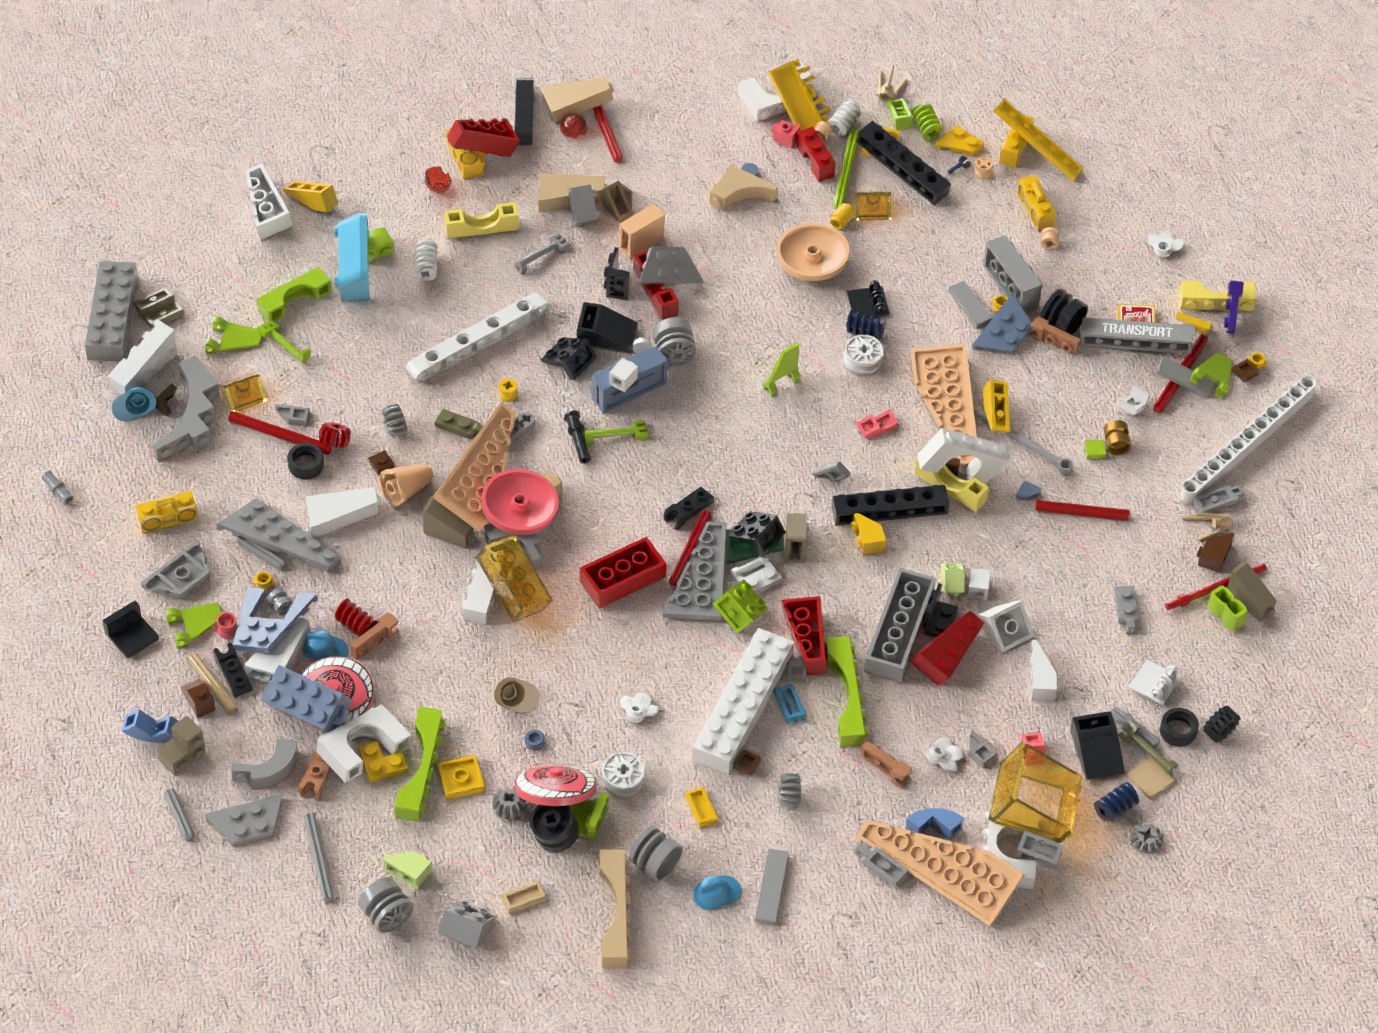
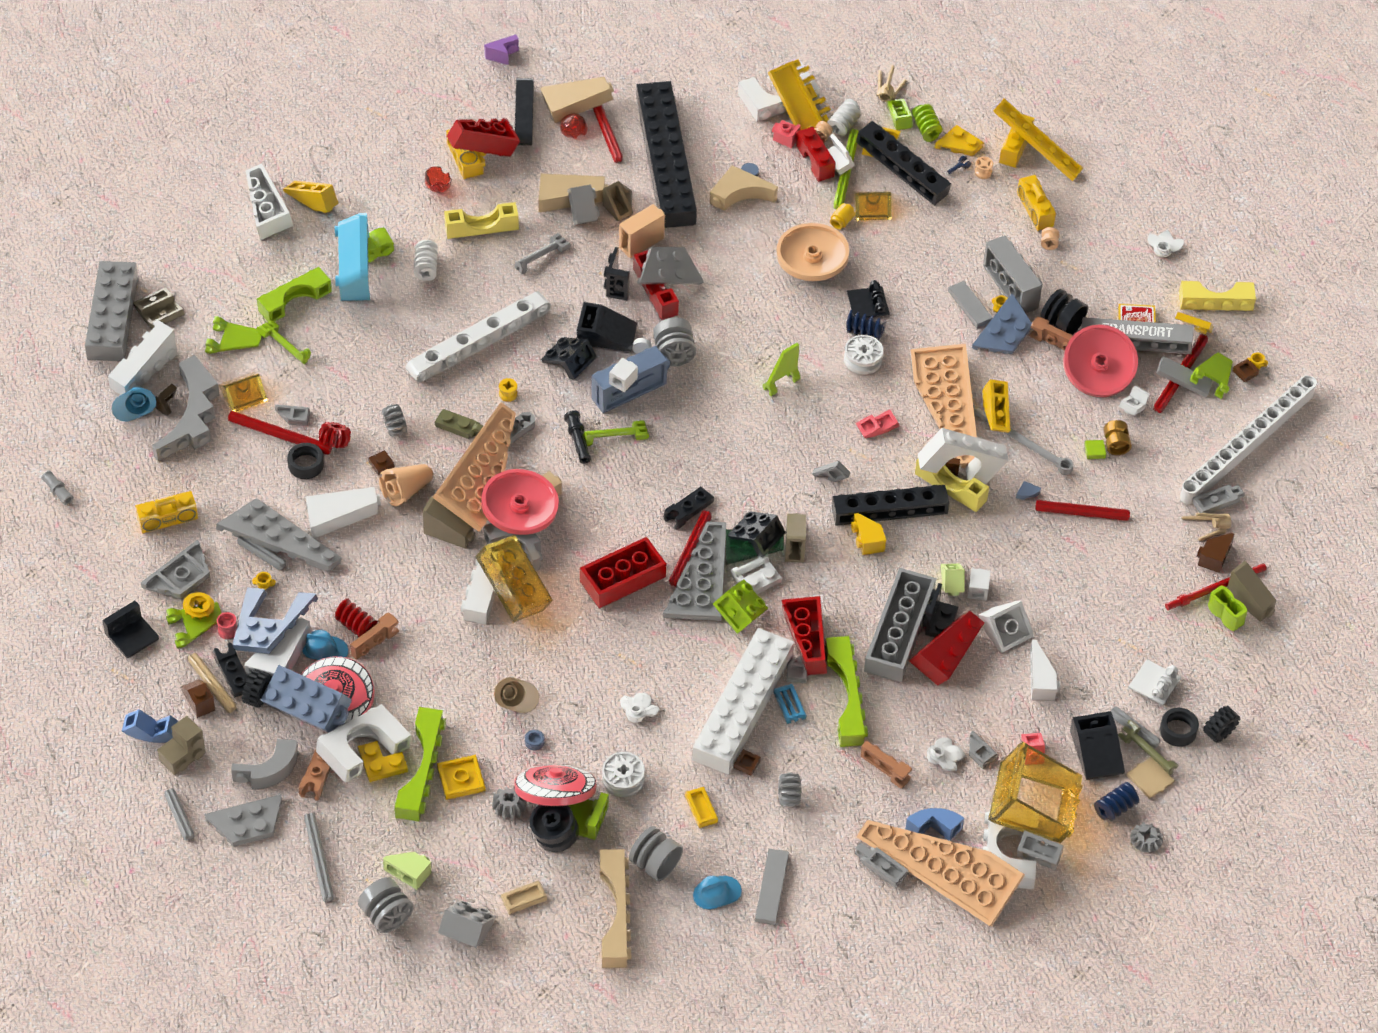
light grey wheel [267,588,293,615] -> none
light grey hinge [1113,586,1139,634] -> none
dark purple plate [1224,280,1244,334] -> none
none -> yellow gear [183,592,214,620]
none -> black tyre [242,669,272,708]
none -> medium lavender slope [484,34,519,65]
none -> black brick [636,81,697,228]
none -> white panel [828,134,855,175]
none -> coral dish [1063,324,1138,397]

